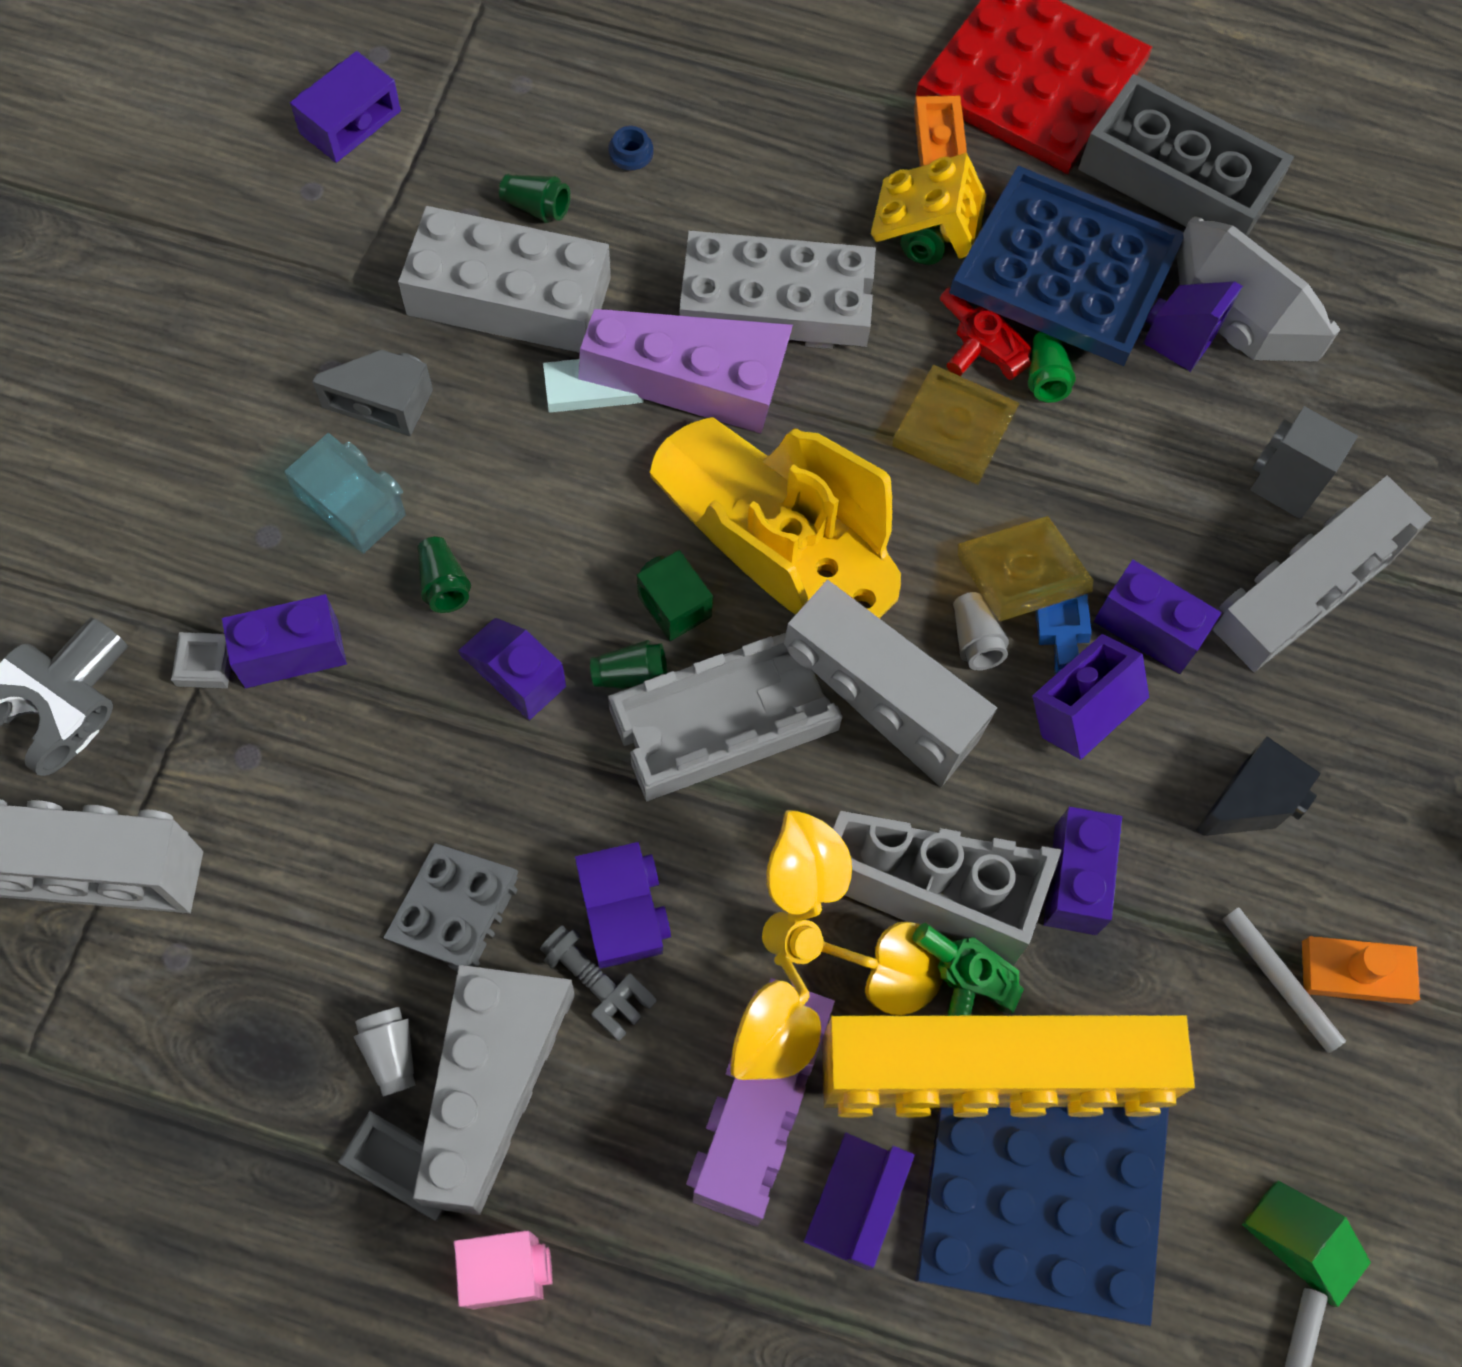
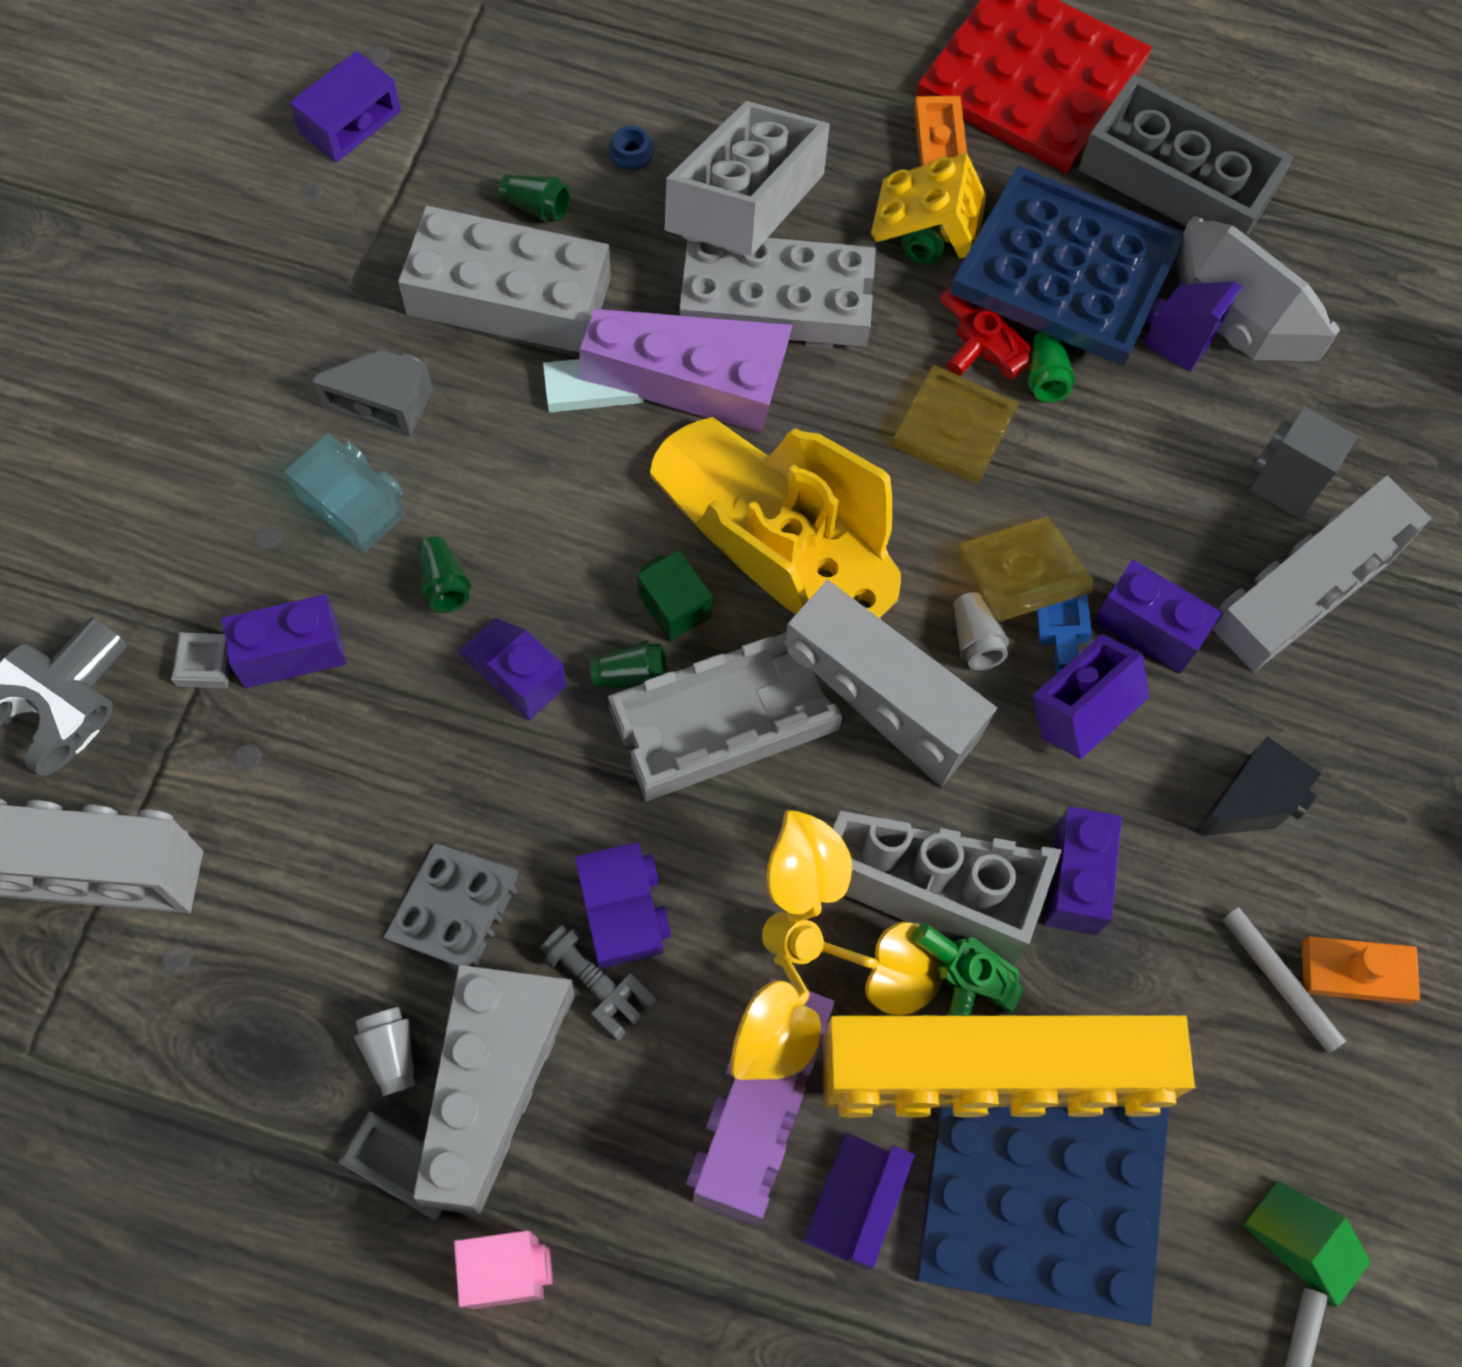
none -> light grey brick [665,101,830,256]

